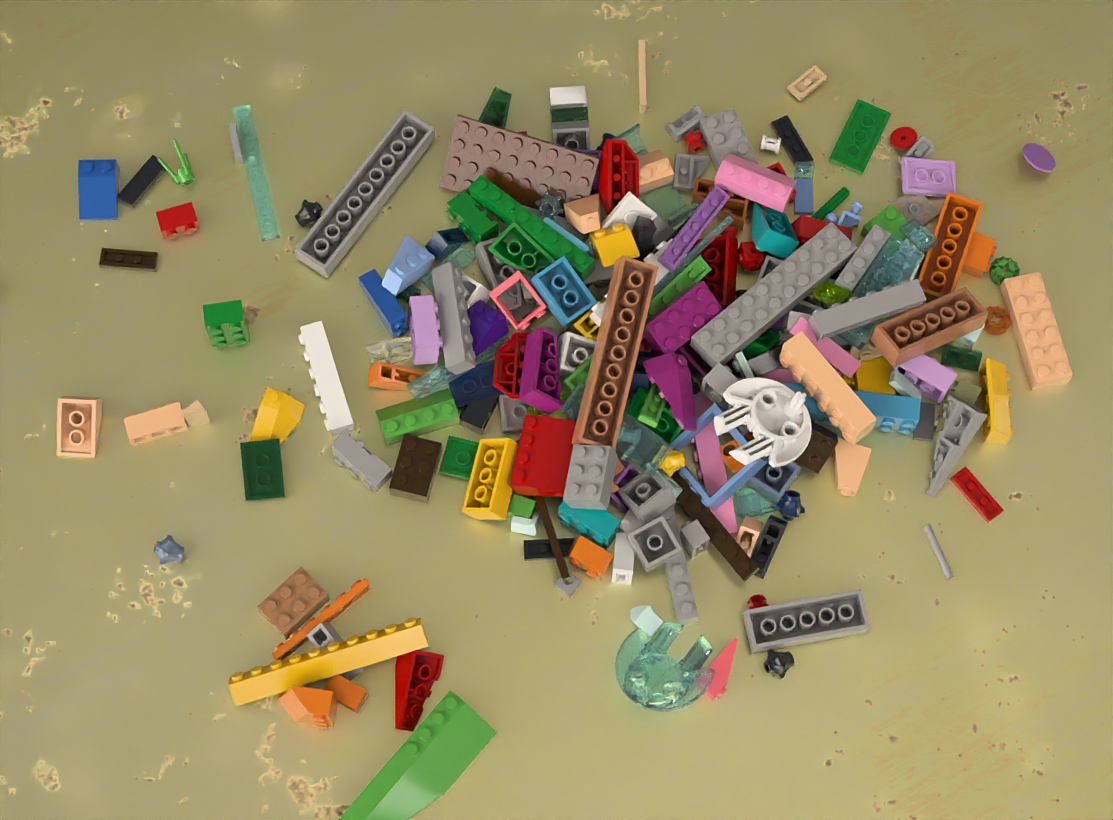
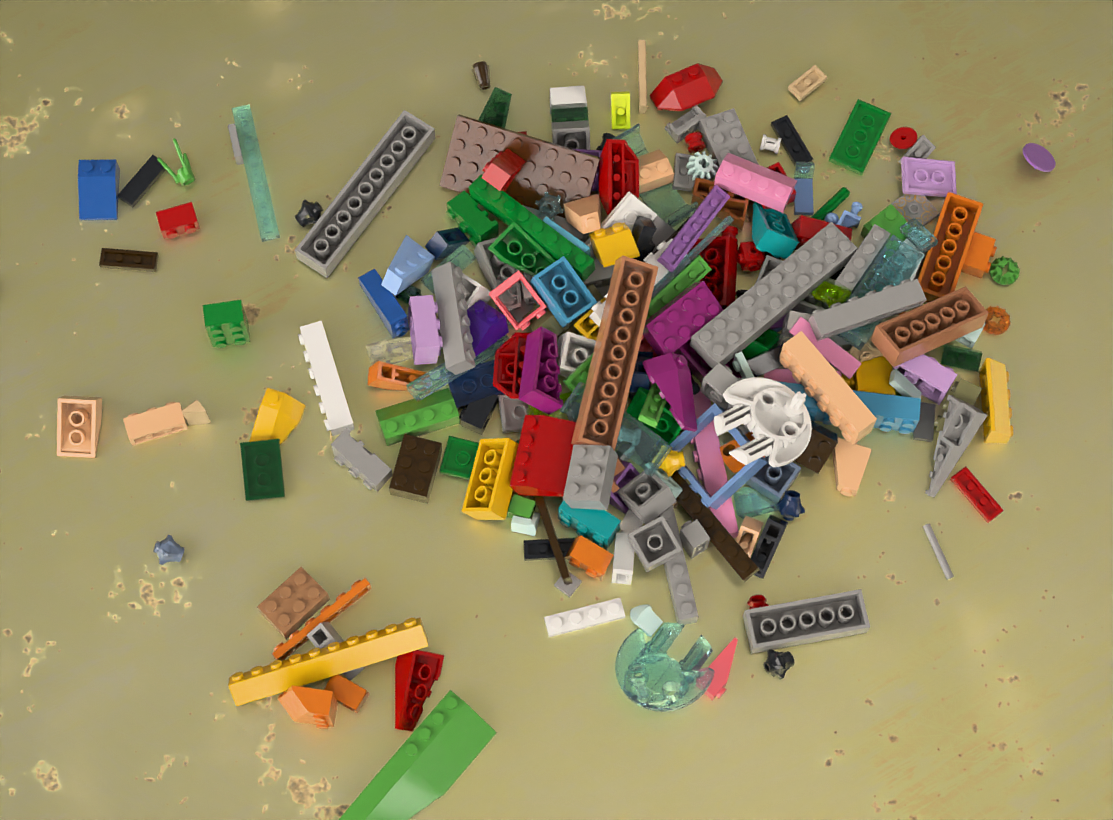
light nougat brick [1000,272,1073,391] -> none
none -> dark brown cone [472,61,491,90]
none -> red wedge [481,148,526,191]
none -> white plate [544,598,626,637]
none -> neon yellow slope [610,91,630,129]
none -> red wedge [649,63,723,111]
none -> light aqua gear [686,151,718,181]

